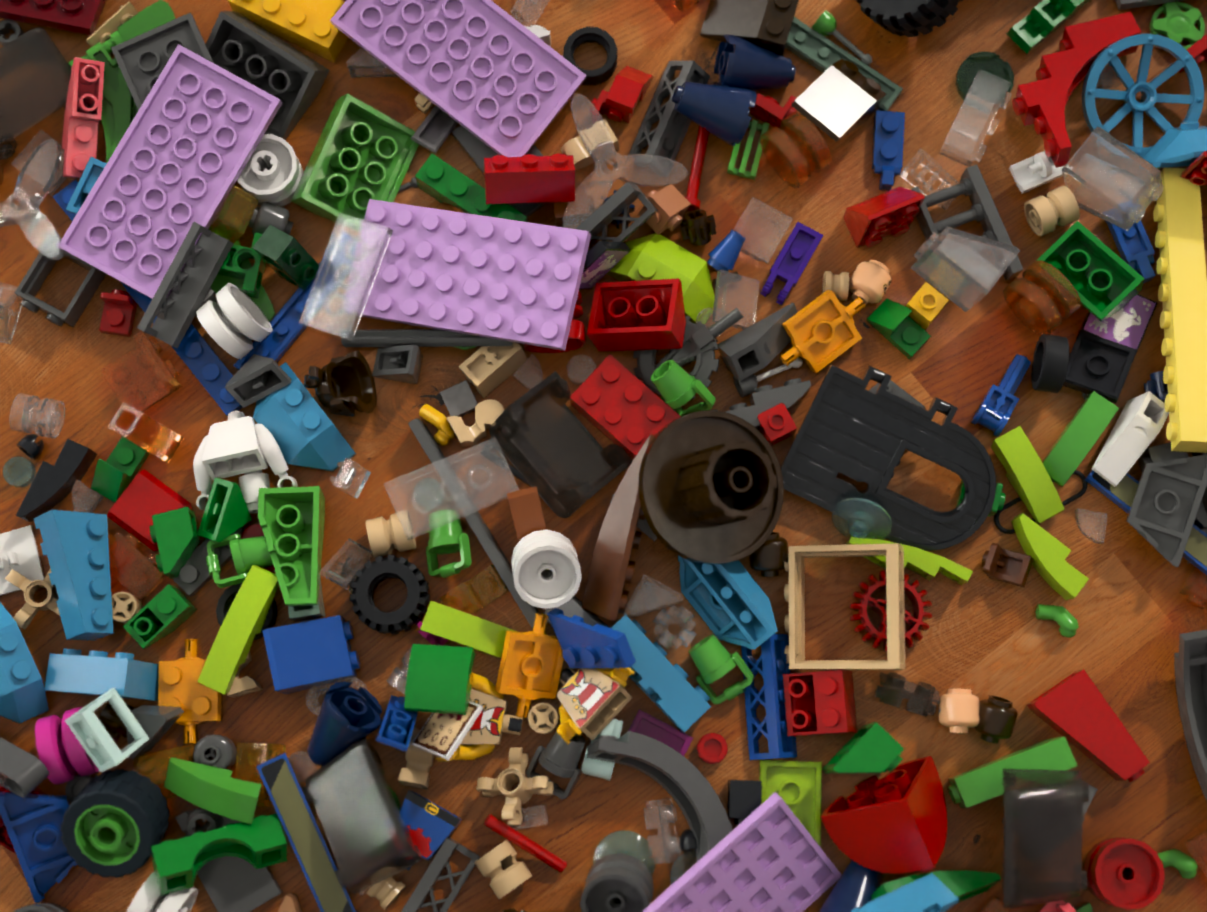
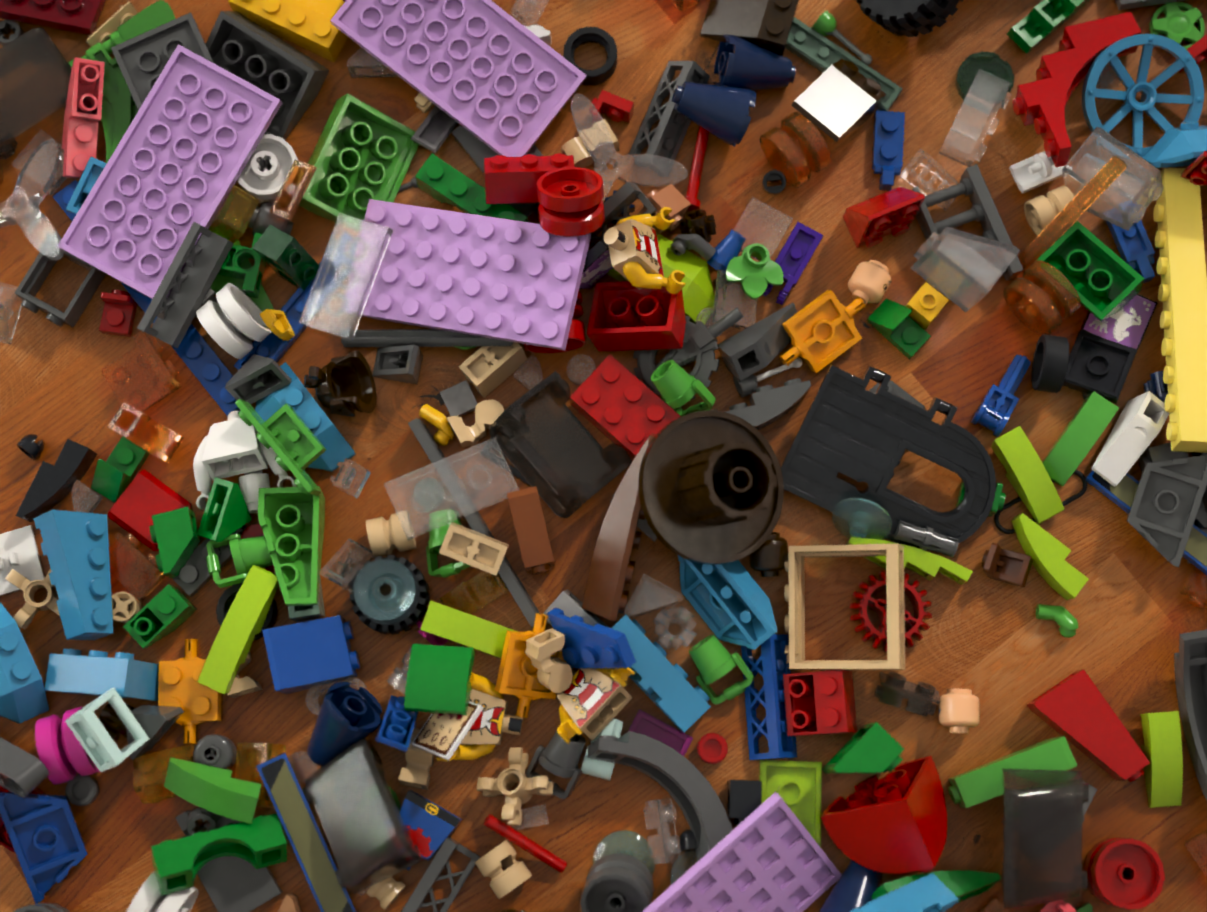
clear light blue tile [3,456,36,488] -> none
clear wheel [9,393,65,438] -> none
black wheel [61,769,170,878] -> none
white wheel [511,530,582,609] -> none
tan wheel [528,703,559,734] -> none
red slope [605,66,653,114] -> none
bright green tile [727,120,769,180] -> none
red bracket [750,93,797,131] -> none
red bracket [757,403,797,447] -> none
tan wheel [822,271,849,301] -> none
dark brown head [974,695,1018,744] -> none
clear tile [1075,508,1108,544] -> none
bright green arm [1157,849,1198,879] -> none
none -> bright green bracket [235,398,327,496]
none -> yellow tile [259,309,295,341]
none -> clear orange slope [269,159,317,221]
none -> clear light blue dish [353,559,415,621]
none -> tan hinge [439,522,509,576]
none -> tan leg [525,628,573,693]
none -> red wheel [537,167,605,237]
none -> torso [604,207,686,294]
none -> dark grey arm [670,234,716,260]
none -> bright green plate [725,243,783,299]
none -> black hinge [763,170,786,195]
none -> dark grey pin [894,520,959,558]
none -> clear orange axle [1018,156,1127,273]
none -> lime slope [1141,711,1183,808]

